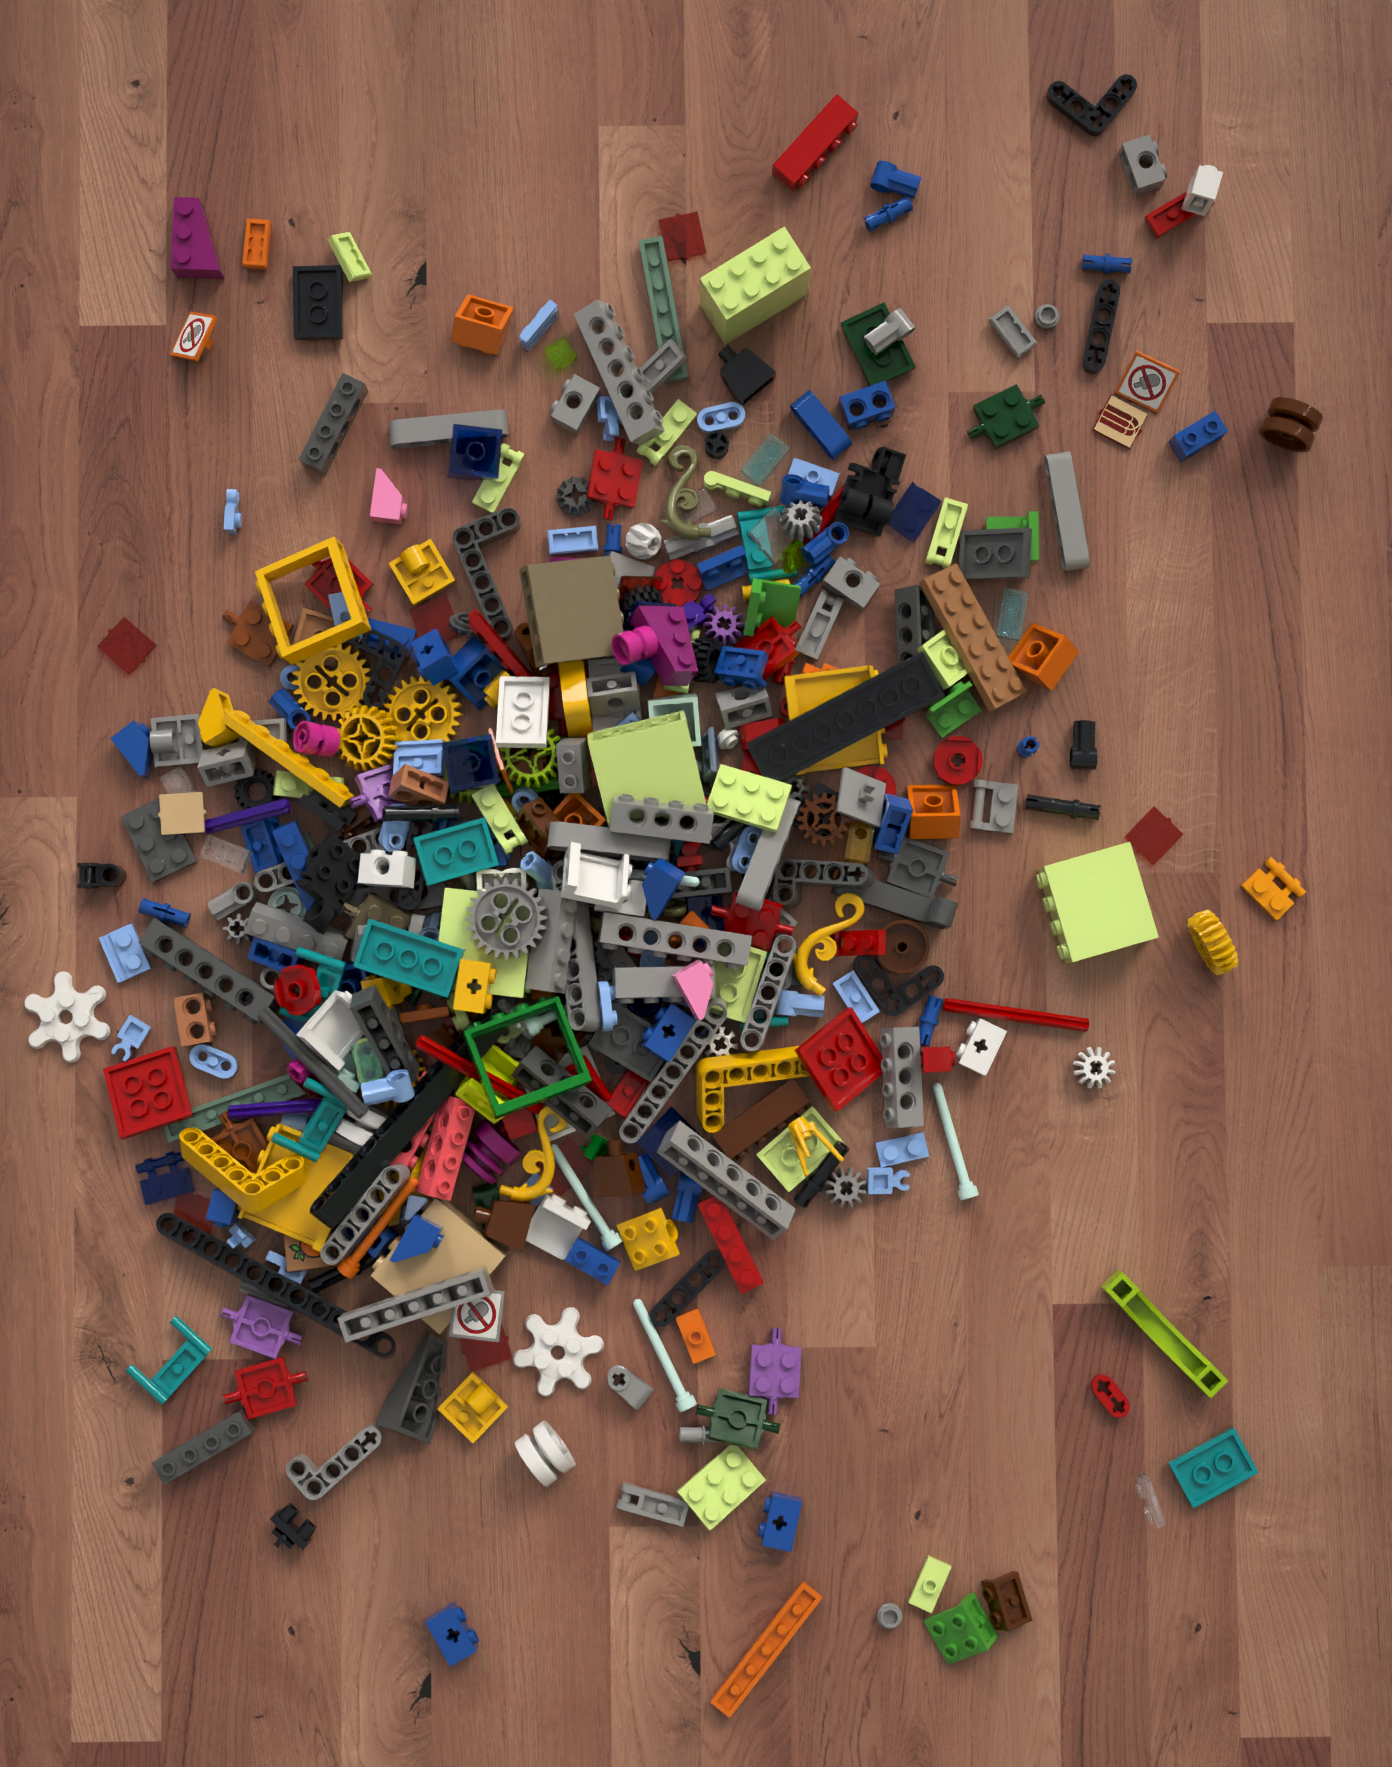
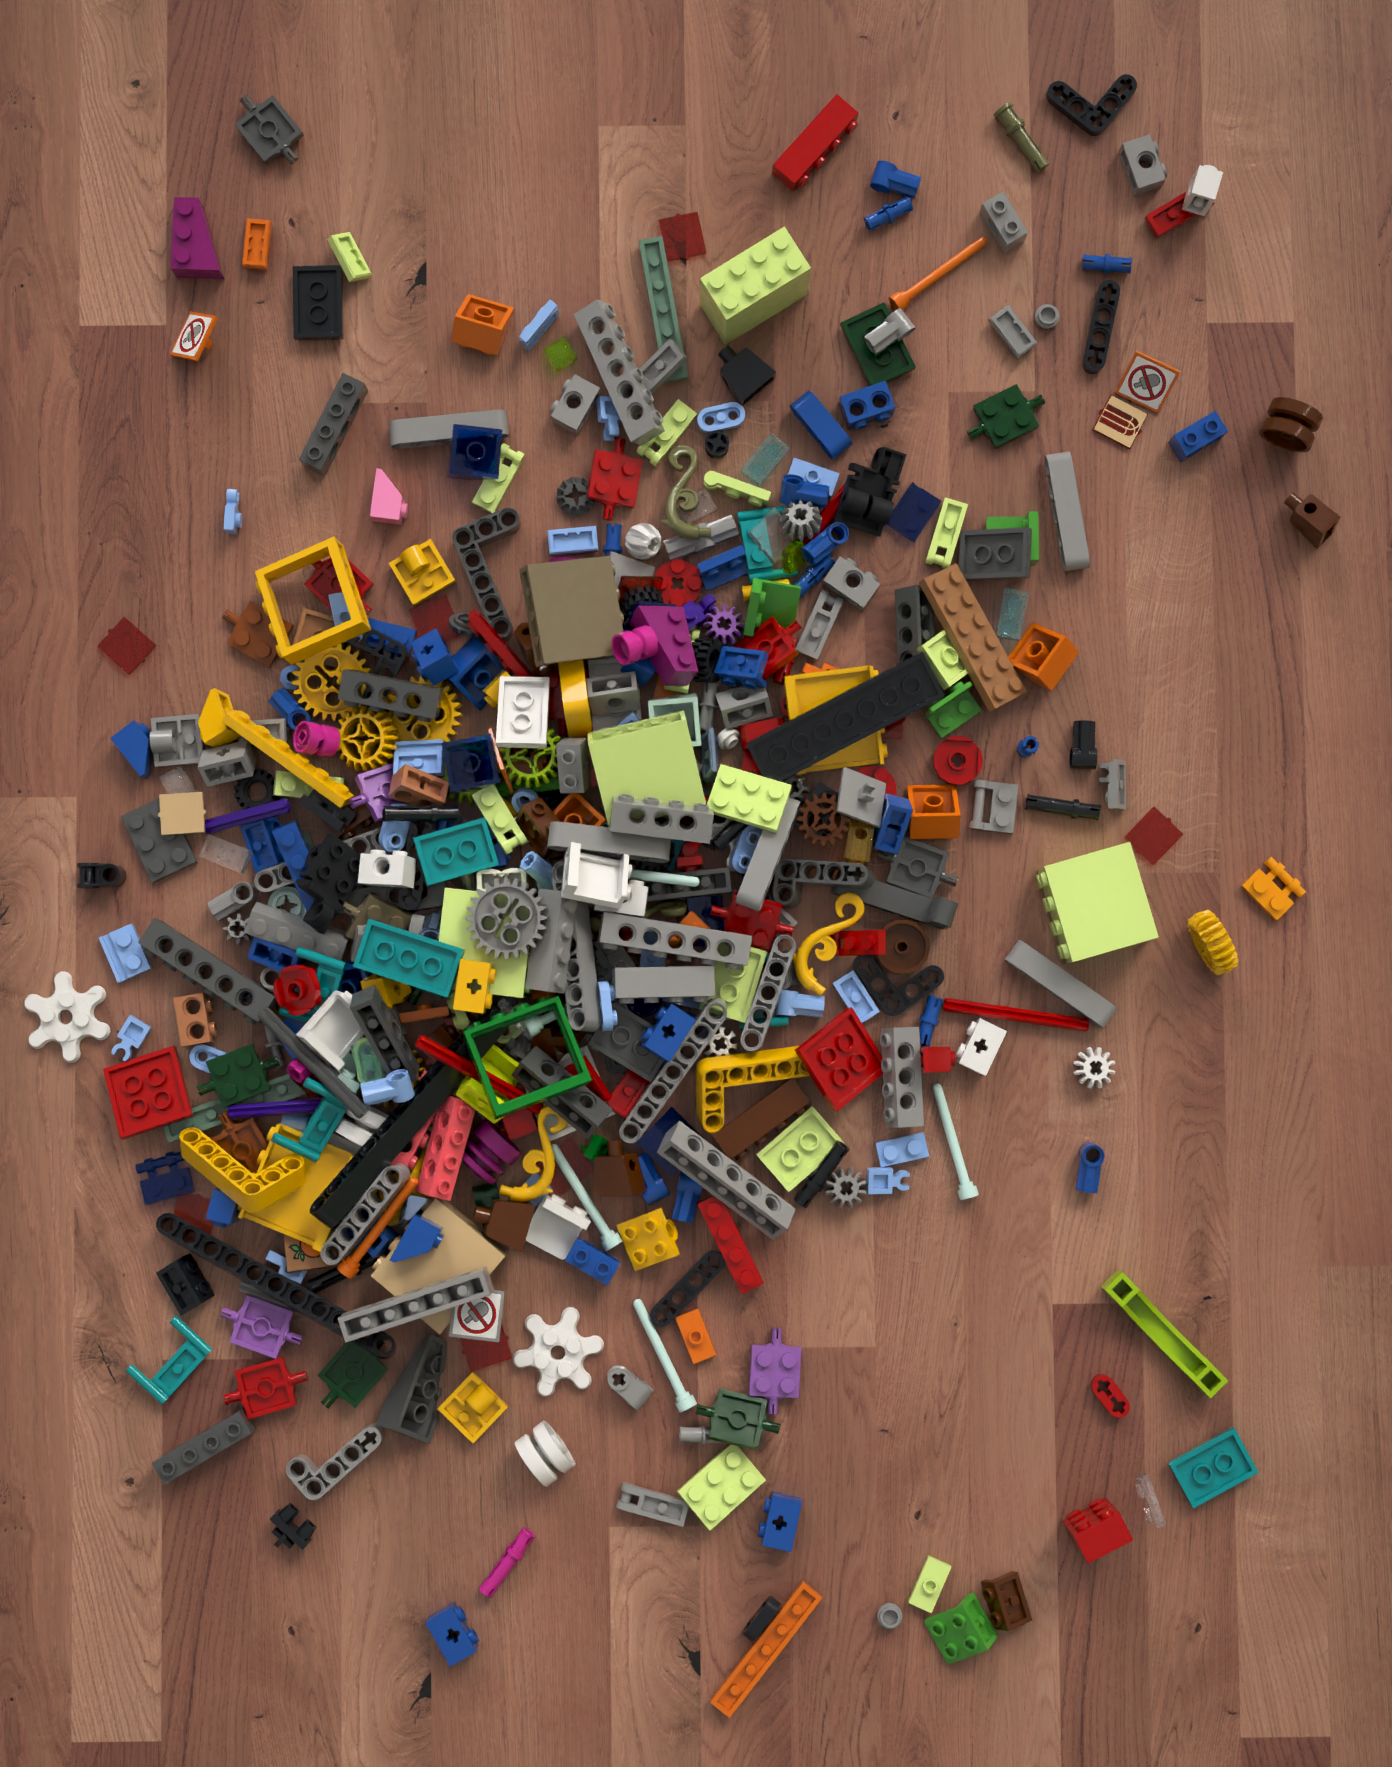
blue pin [138,898,191,928] -> none
light blue plate [226,1222,257,1249] -> none
blue slope [642,857,686,921] -> none
bright pink slope [672,960,714,1020] -> none
yellow plant [788,1117,844,1177] -> none
none -> black bracket [156,1253,214,1316]
none -> dark green plate [197,1043,280,1108]
none -> dark grey plate [235,94,304,165]
none -> light grey piece [264,1025,284,1068]
none -> dark green plate [317,1341,389,1409]
none -> dark grey brick [338,668,444,722]
none -> dark pink pin [479,1527,536,1598]
none -> light grey axle [699,682,719,731]
none -> black beam [742,1595,781,1641]
none -> orange piece [888,237,987,311]
none -> light grey brick [979,192,1028,254]
none -> olive pin [993,102,1050,173]
none -> light grey beam [1004,940,1118,1029]
none -> red brick [1063,1498,1133,1564]
none -> blue piece [1075,1142,1105,1193]
none -> light grey plate [1099,759,1126,810]
none -> reddish brown torso [1284,492,1341,549]

